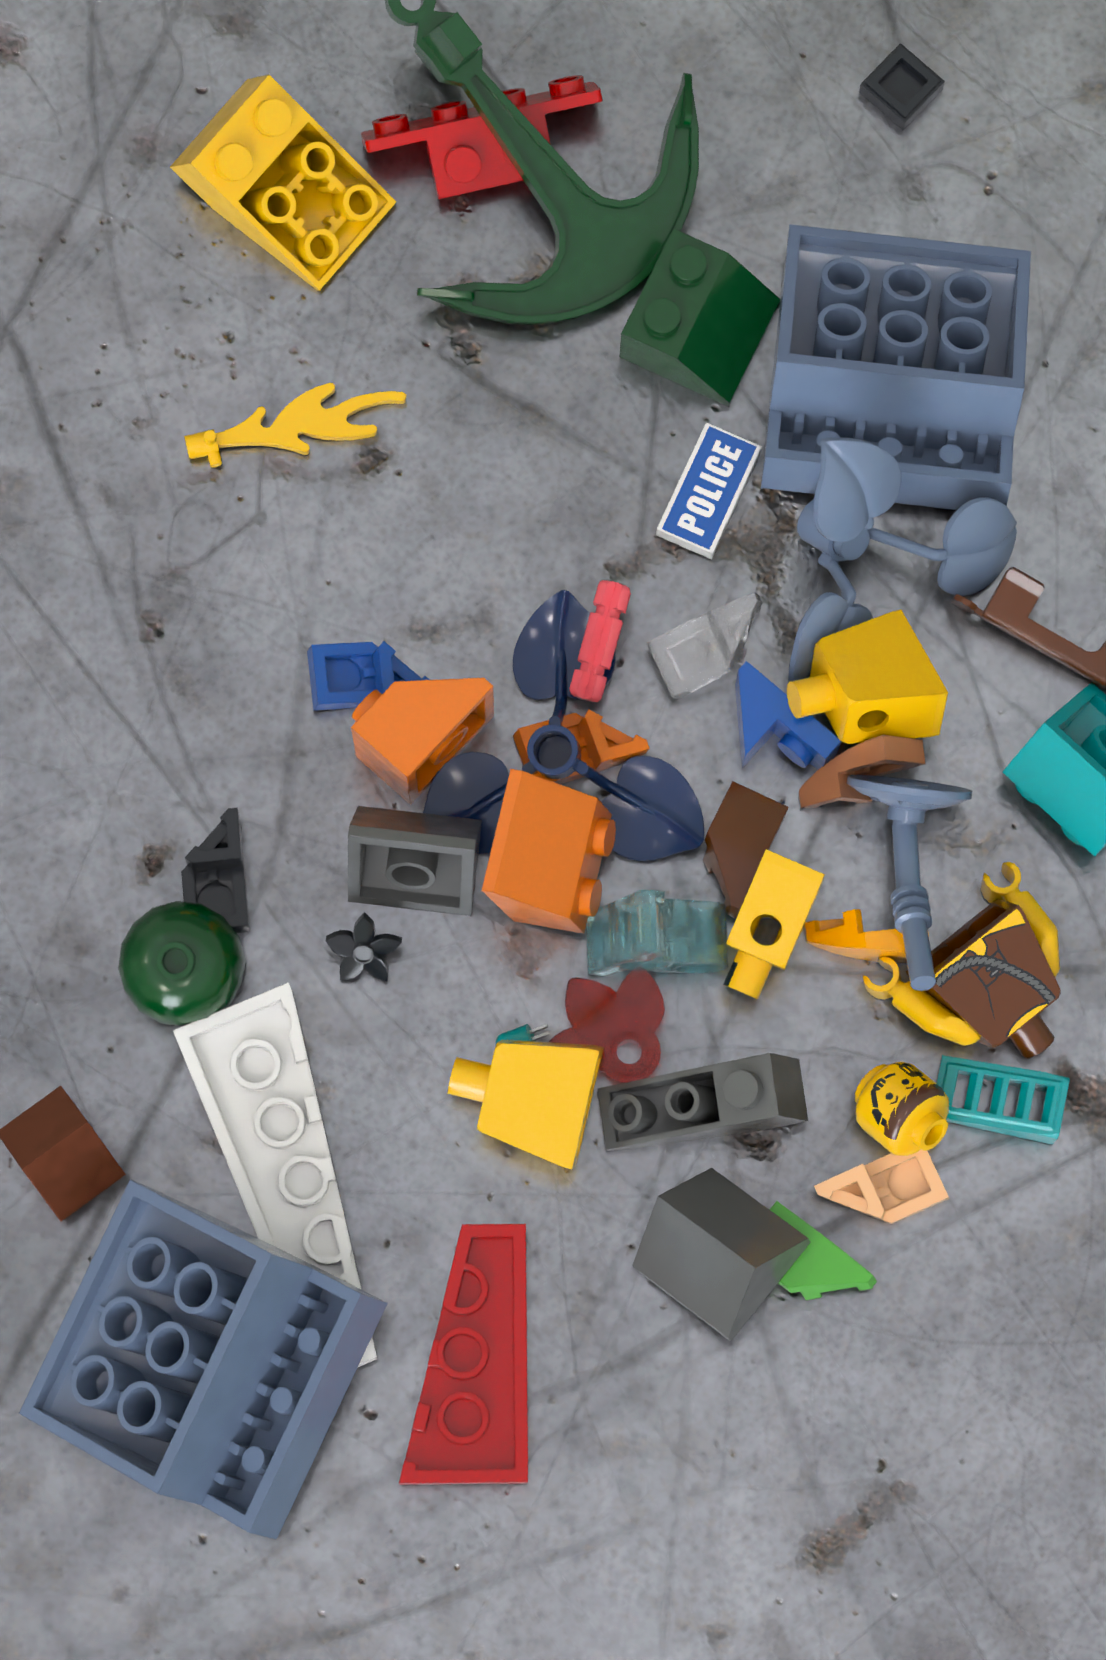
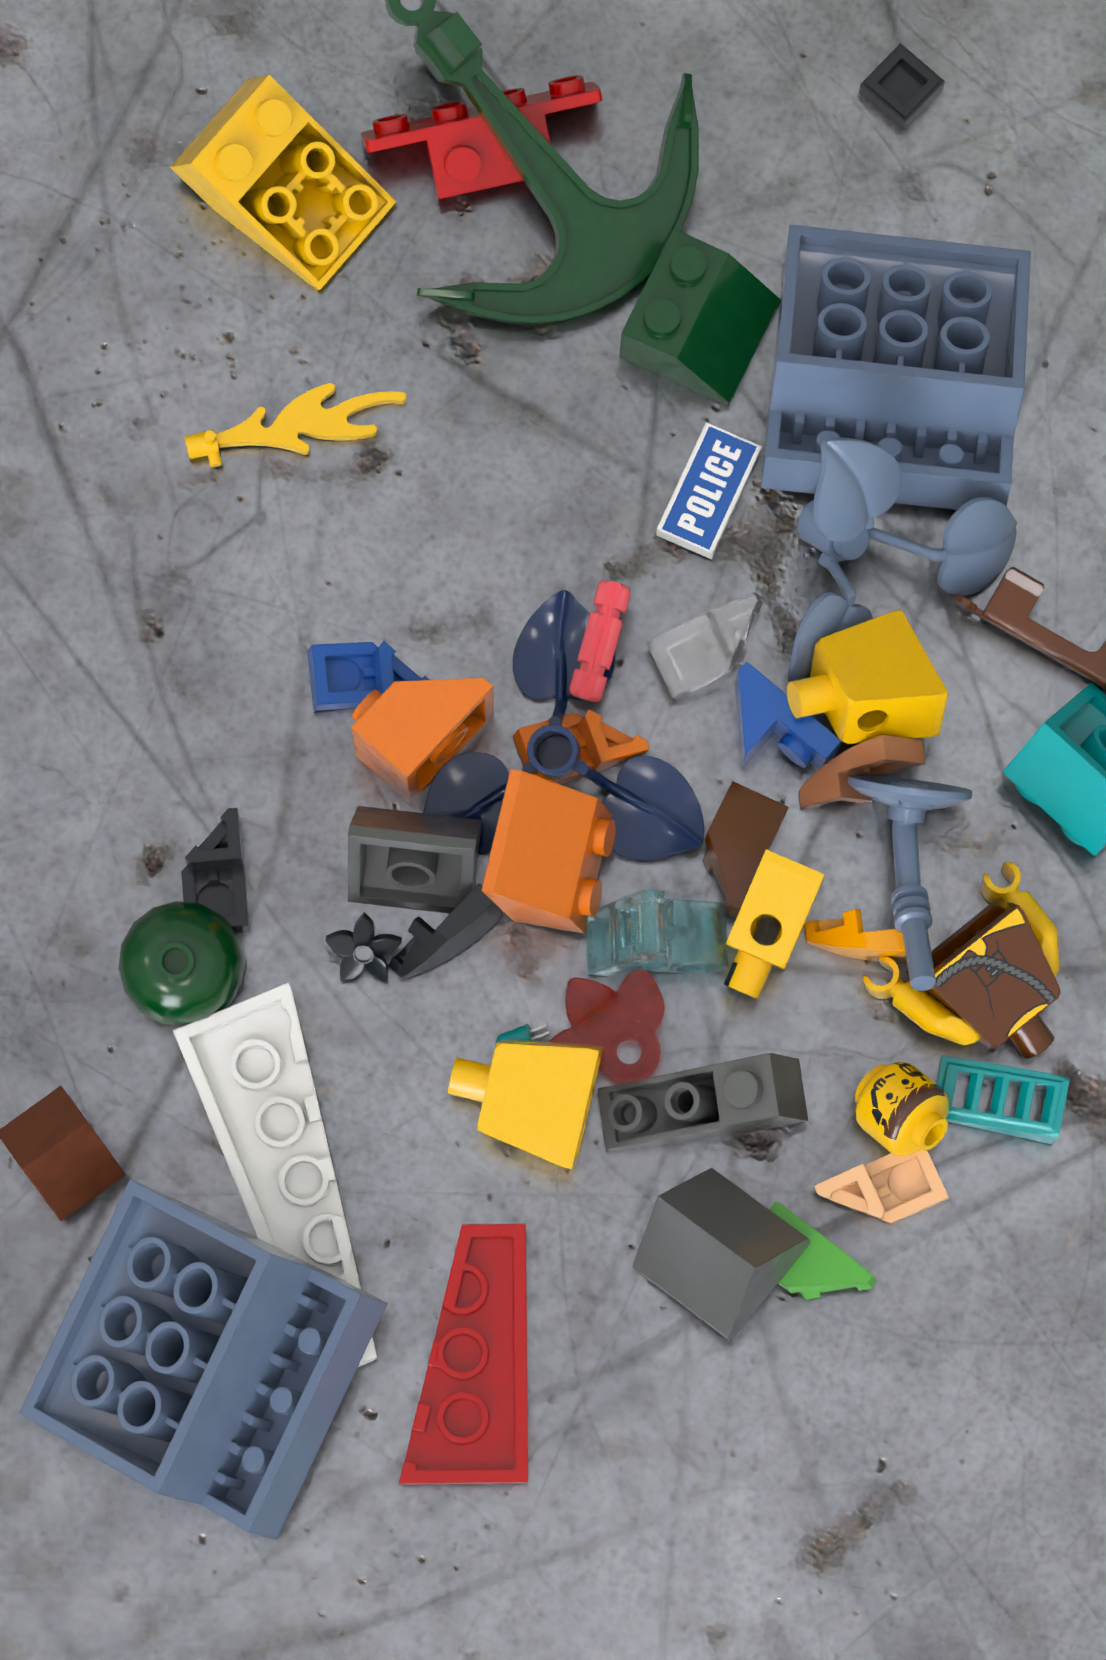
none -> black slope [388,883,503,980]

